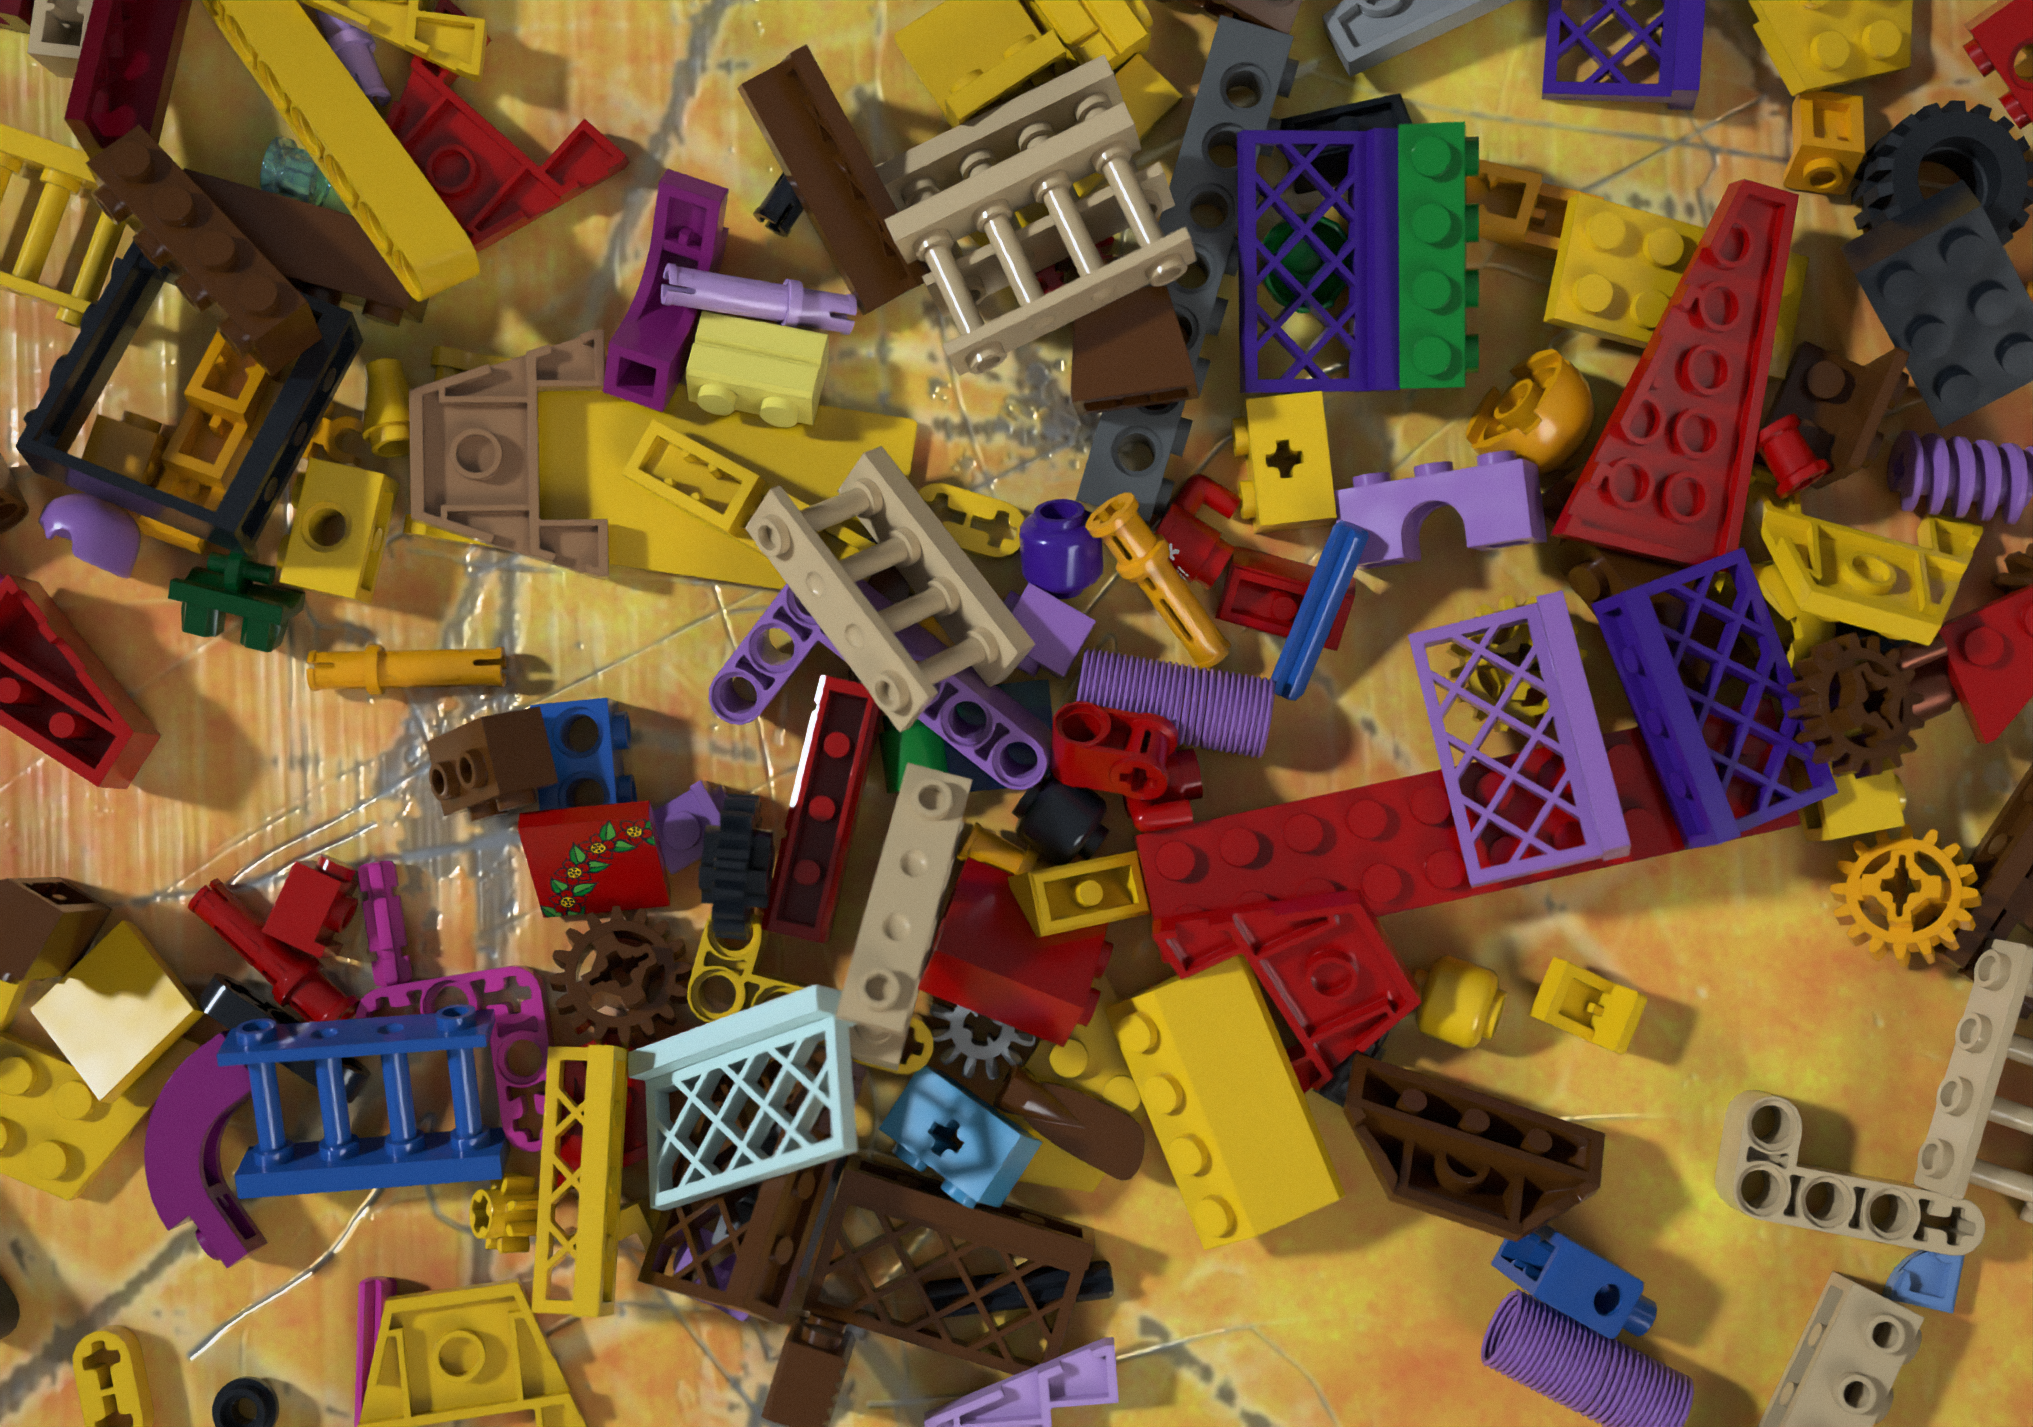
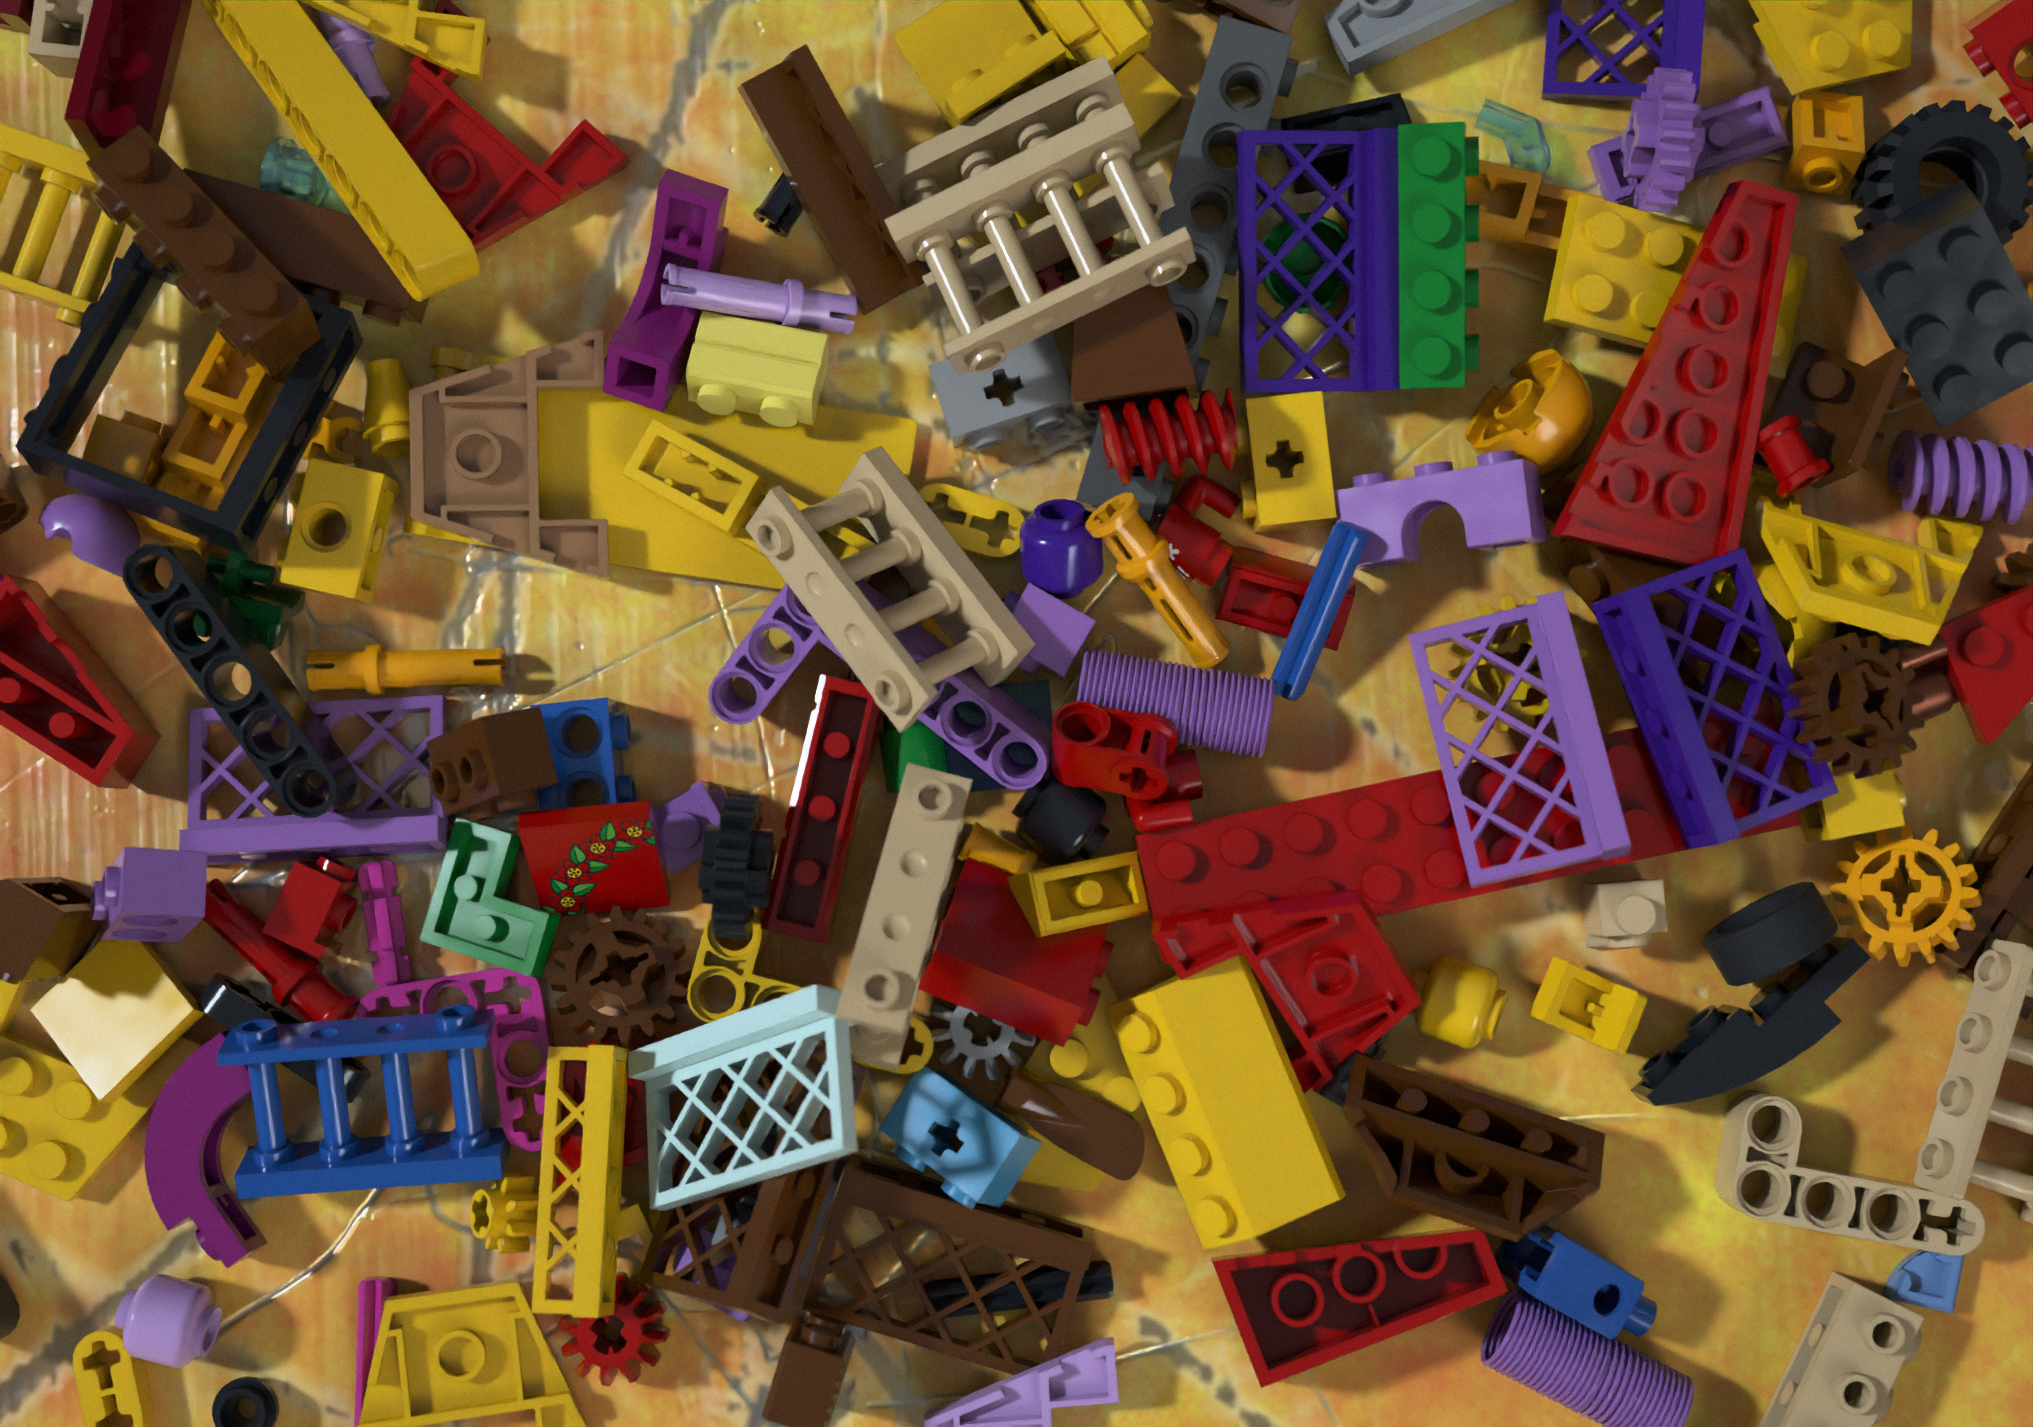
none -> medium lavender brick [90,847,208,943]
none -> lavender head [115,1274,222,1368]
none -> black beam [122,542,357,818]
none -> medium lavender fence [179,695,453,866]
none -> green plate [419,817,561,977]
none -> red gear [558,1272,670,1386]
none -> light grey brick [928,331,1073,452]
none -> red piece [1099,387,1238,486]
none -> red wedge [1211,1227,1508,1388]
none -> clear light blue arm [1474,98,1551,174]
none -> tan brick [1580,878,1668,948]
none -> medium lavender tile [1586,85,1790,205]
none -> medium lavender gear [1621,67,1705,213]
none -> black slope [1631,936,1871,1106]
none -> black tyre [1703,882,1838,986]

